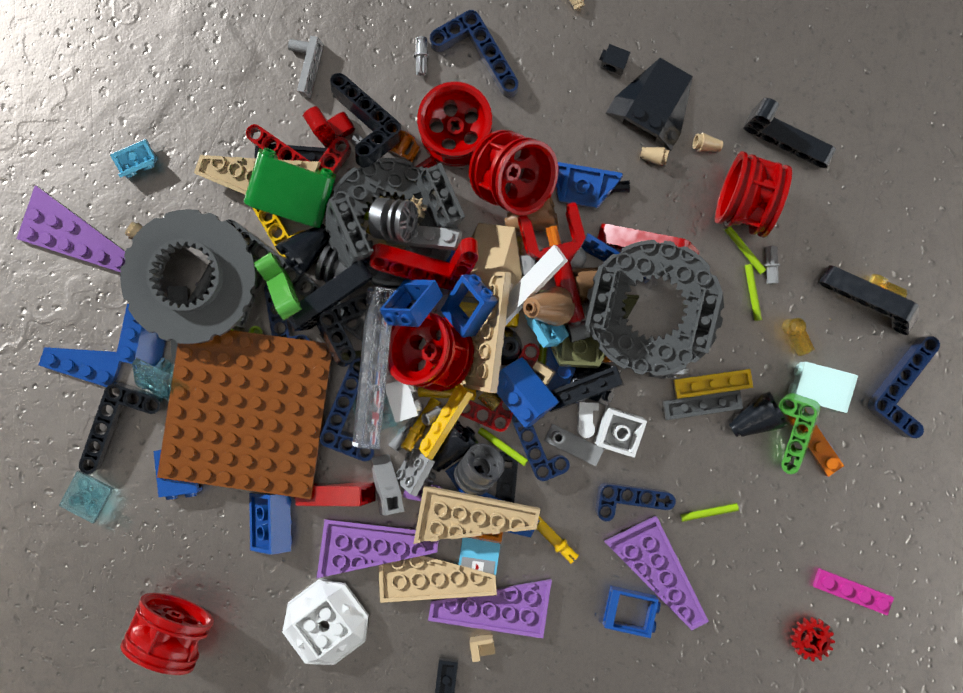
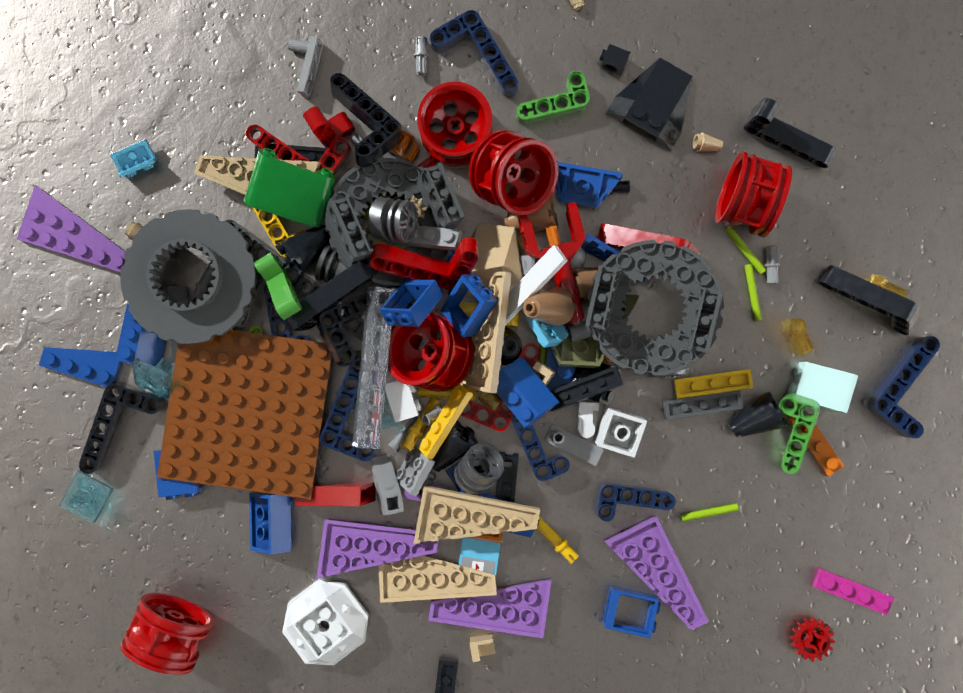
lime bar [478,427,528,466] -> none
tan cone [640,147,669,166] -> none
none -> bright green beam [516,71,590,125]

